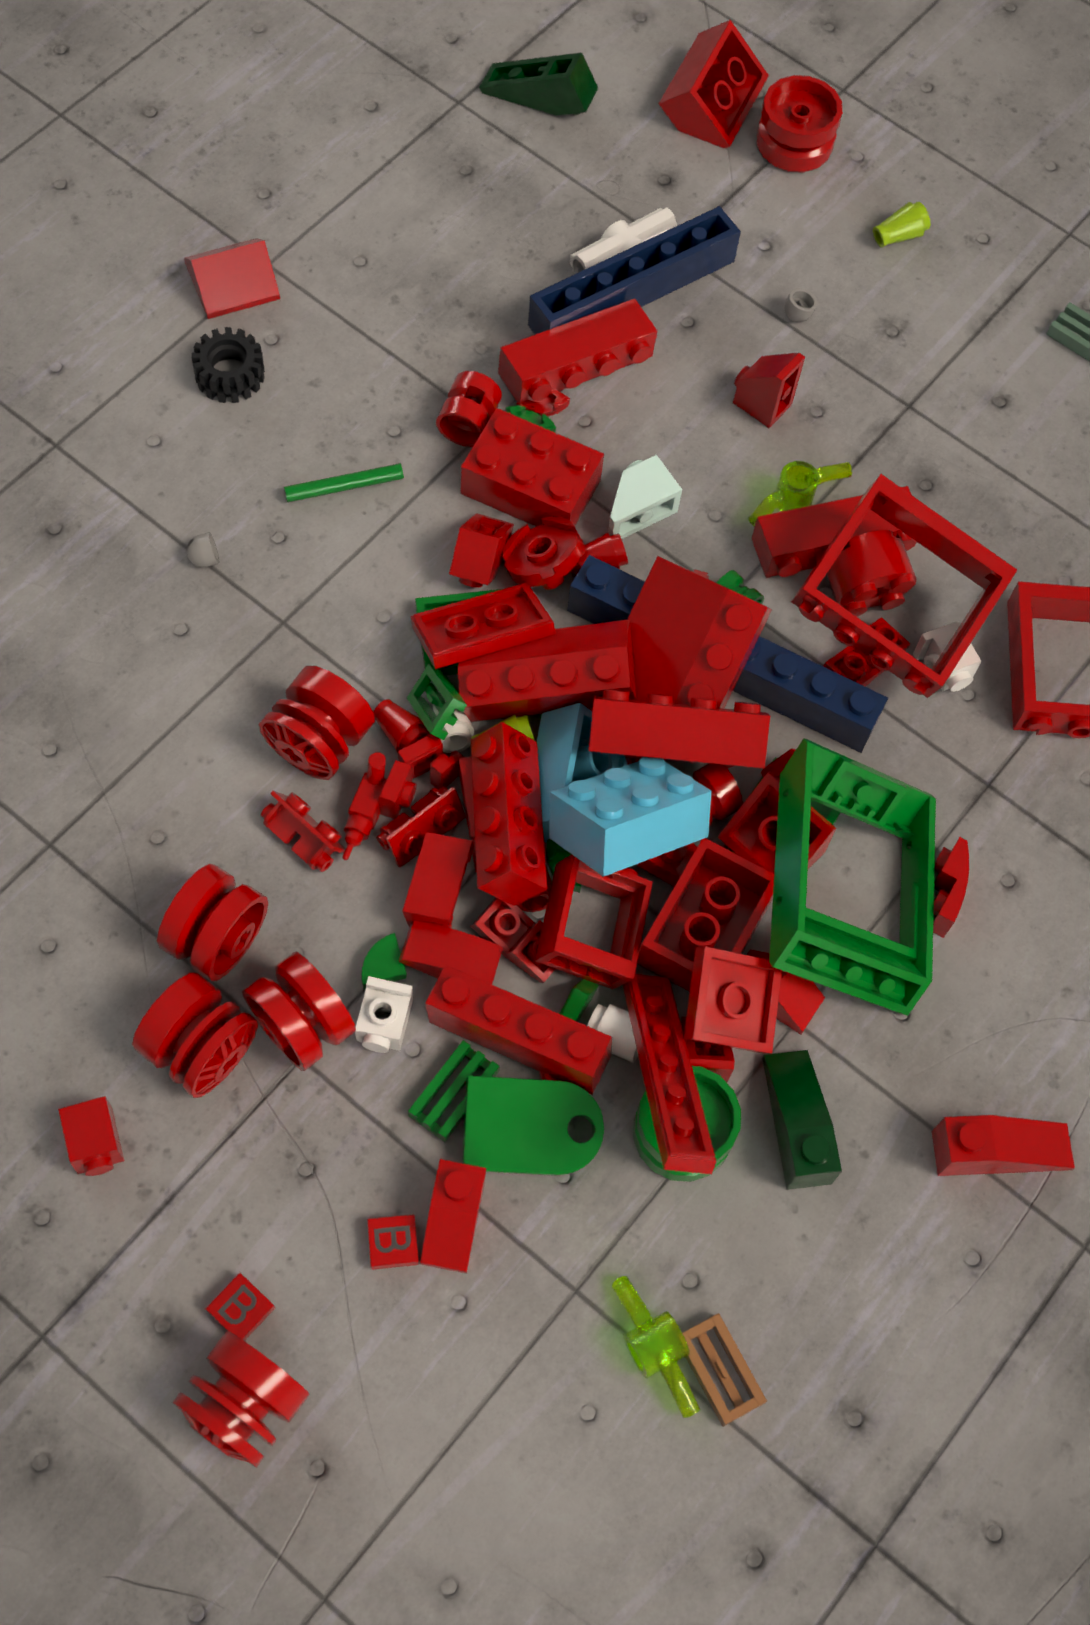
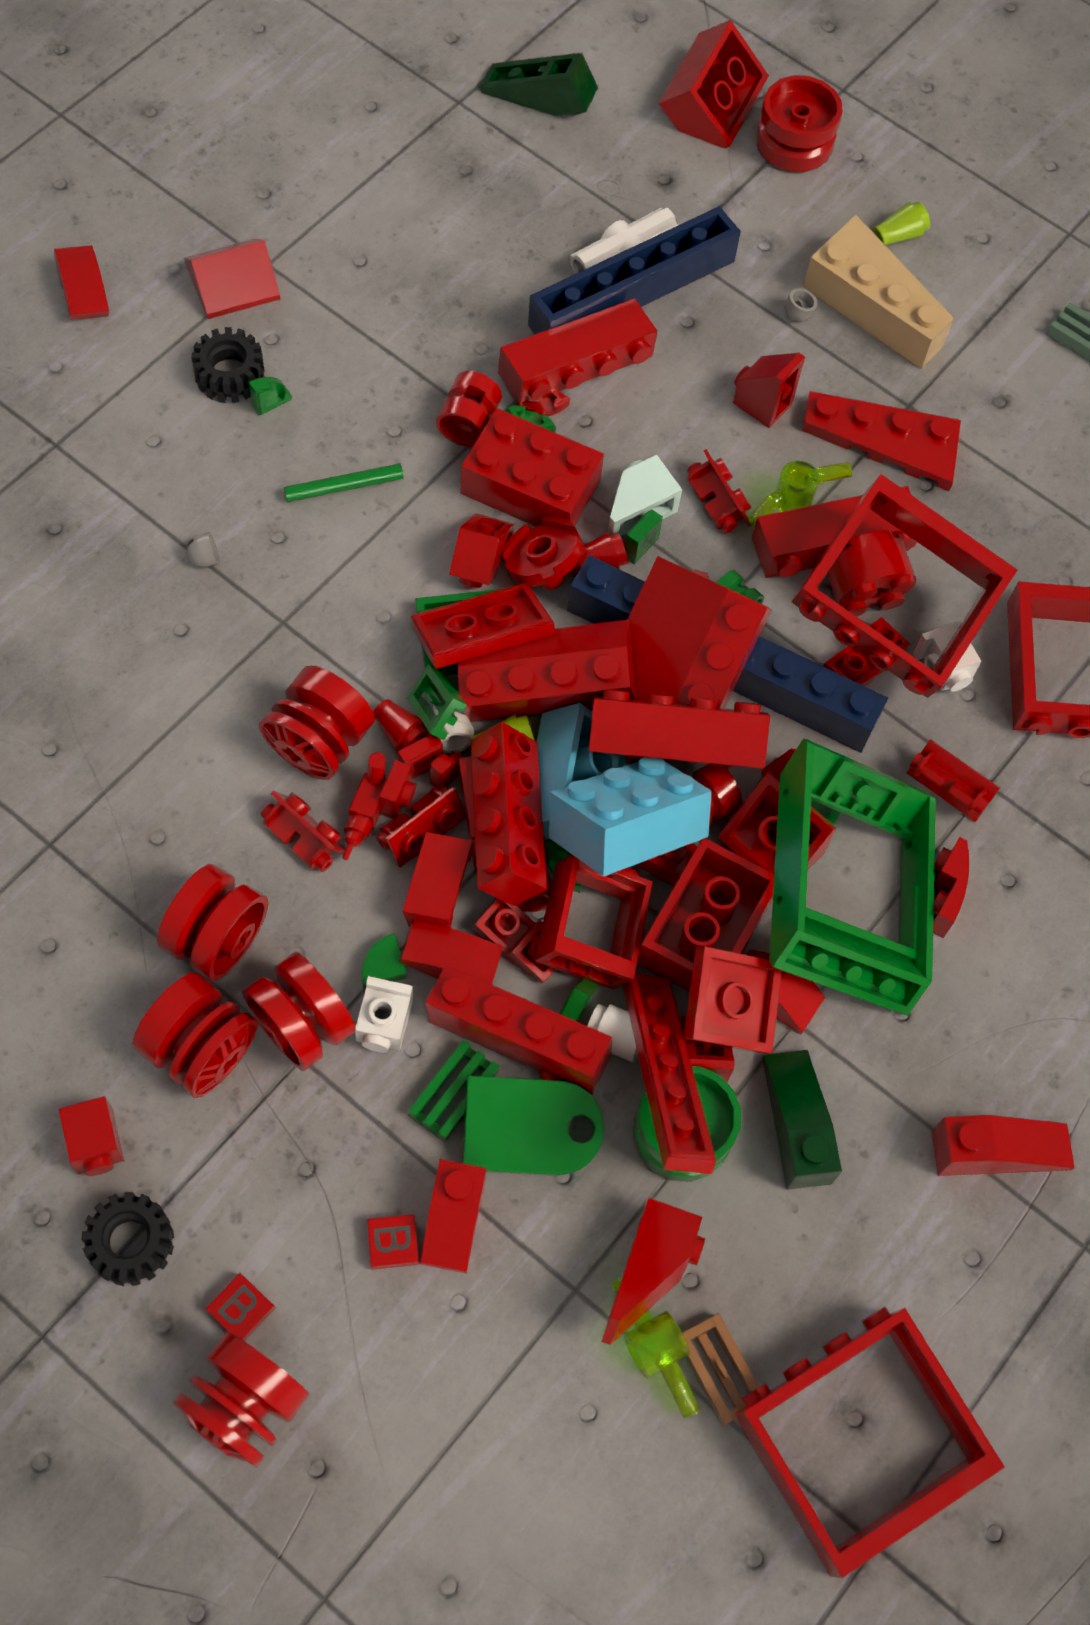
none -> red slope [54,245,109,320]
none -> black tyre [81,1192,174,1286]
none -> green tile [249,377,292,415]
none -> red slope [601,1197,705,1345]
none -> green tile [624,509,663,565]
none -> red hinge [687,449,752,533]
none -> red window [735,1307,1005,1578]
none -> red wing [802,391,961,491]
none -> tan wedge [803,215,954,369]
none -> red hinge [907,739,1000,822]

